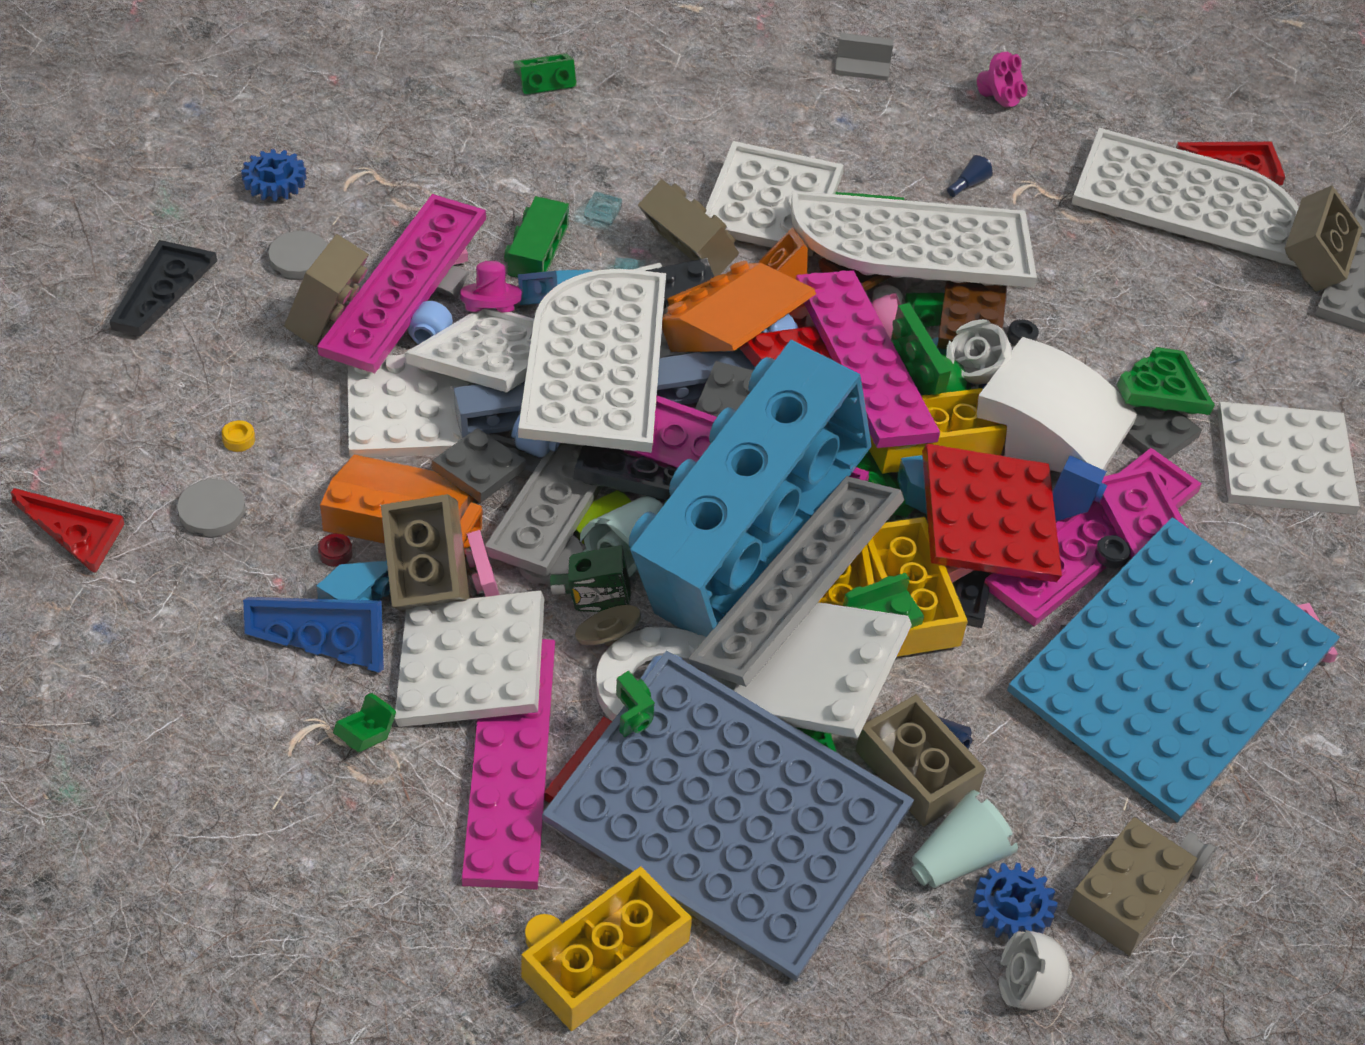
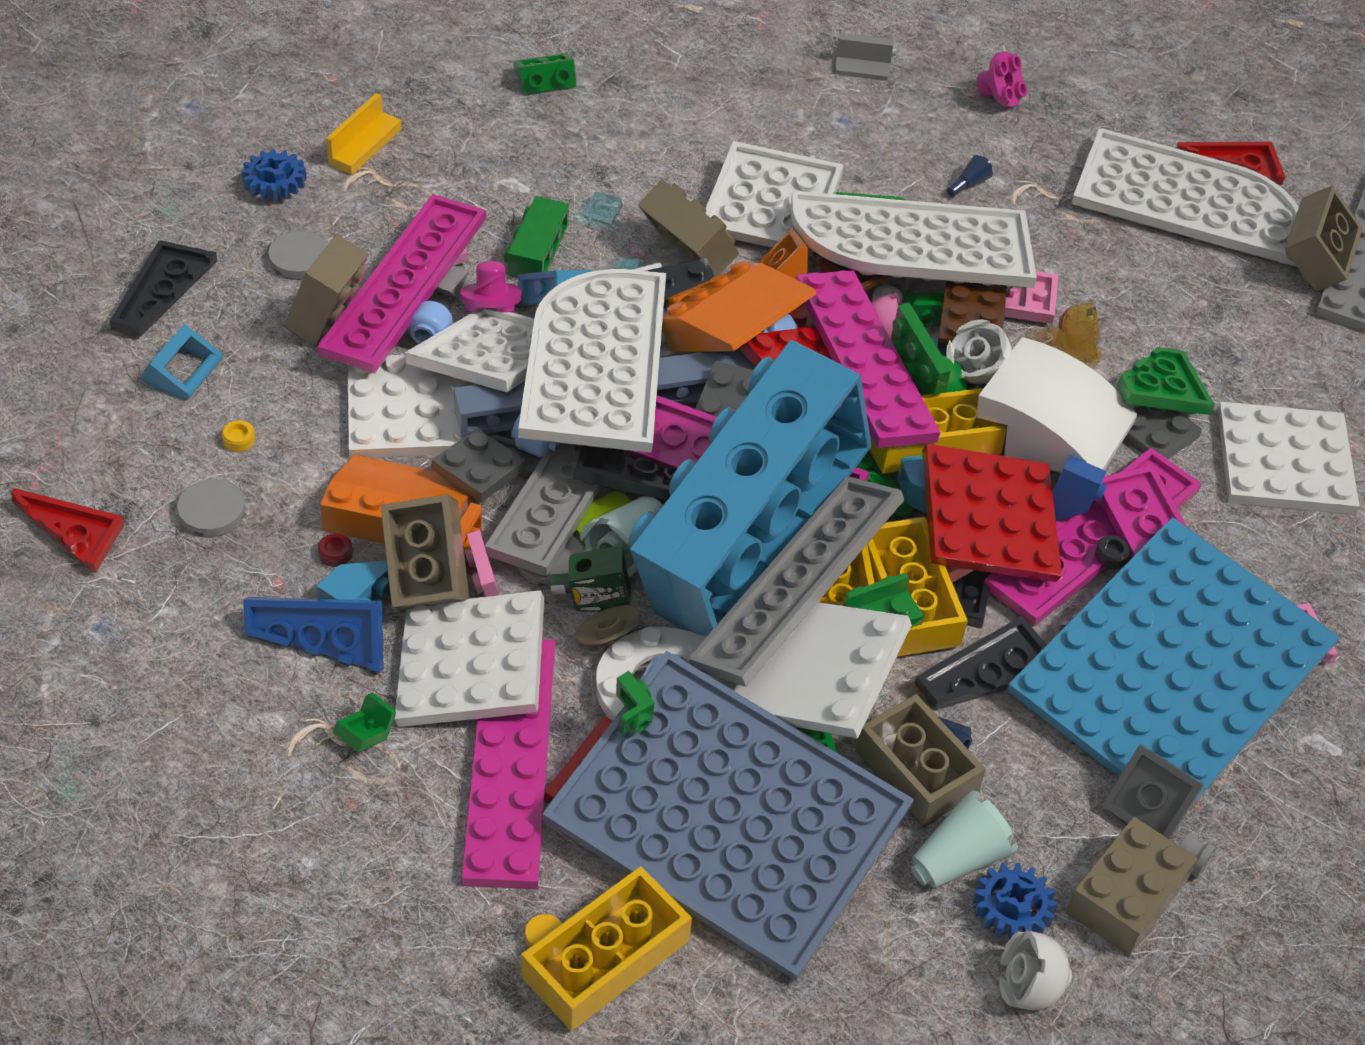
black tile [1007,319,1039,346] -> none
none -> dark azure tile [140,324,223,400]
none -> yellow panel [326,93,402,175]
none -> black wing [914,616,1047,709]
none -> bright pink wing [1004,271,1058,324]
none -> clear yellow cylinder [1053,301,1102,364]
none -> dark grey plate [1101,744,1205,840]

